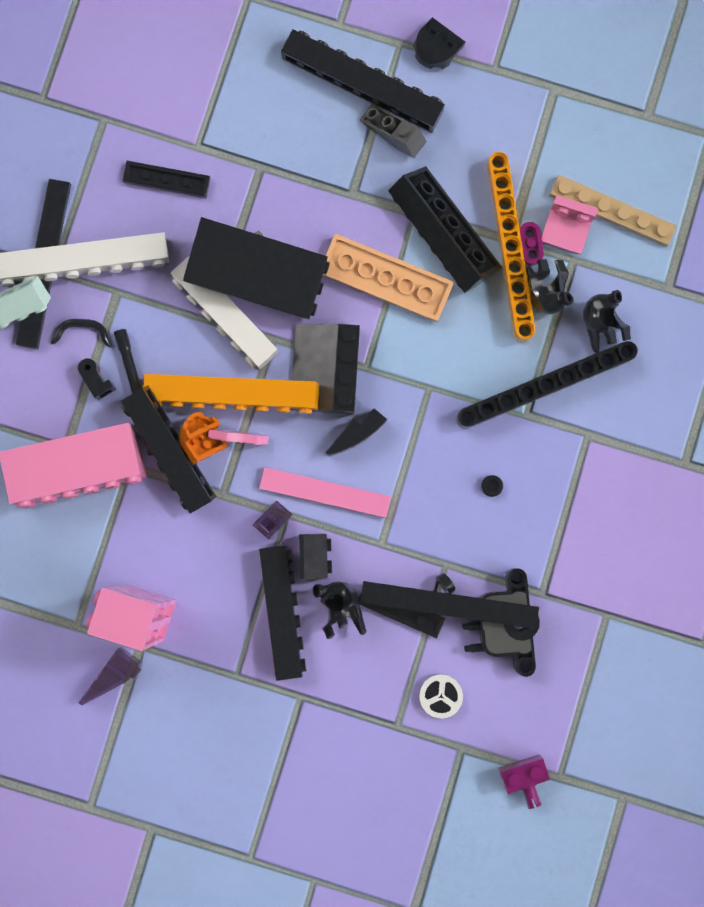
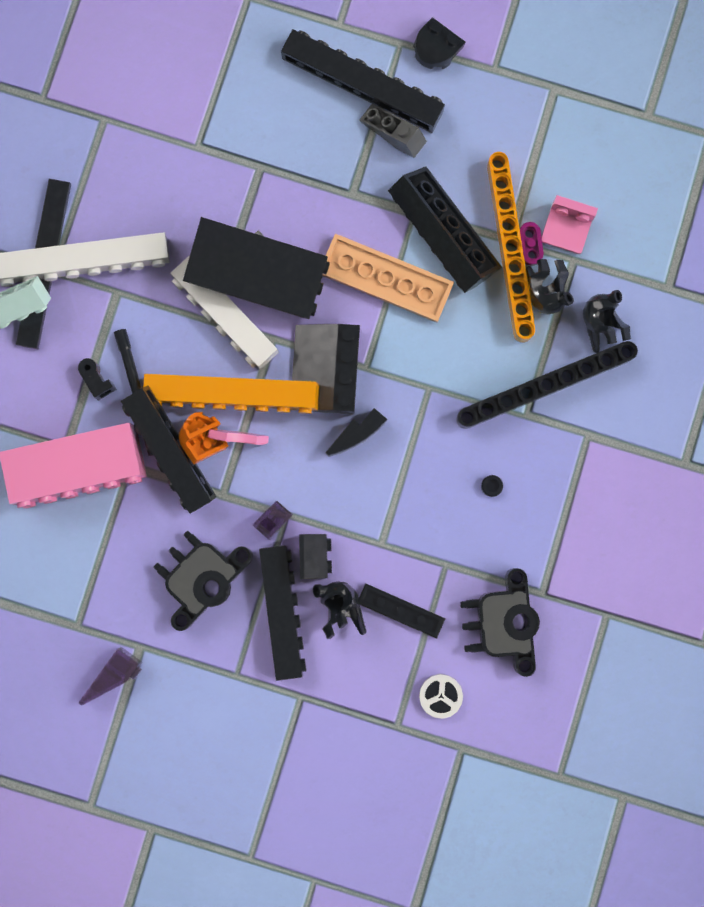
black animal [51,319,111,347] -> none
bright pink brick [86,584,176,651] -> none
black tile [122,160,211,198] -> none
bright pink tile [260,467,391,518] -> none
black tile [360,581,539,629] -> none
black tile [436,573,456,594] -> none
magenta brick [498,754,550,809] -> none
tan plate [549,175,677,247] -> none
none -> piece [154,531,253,631]

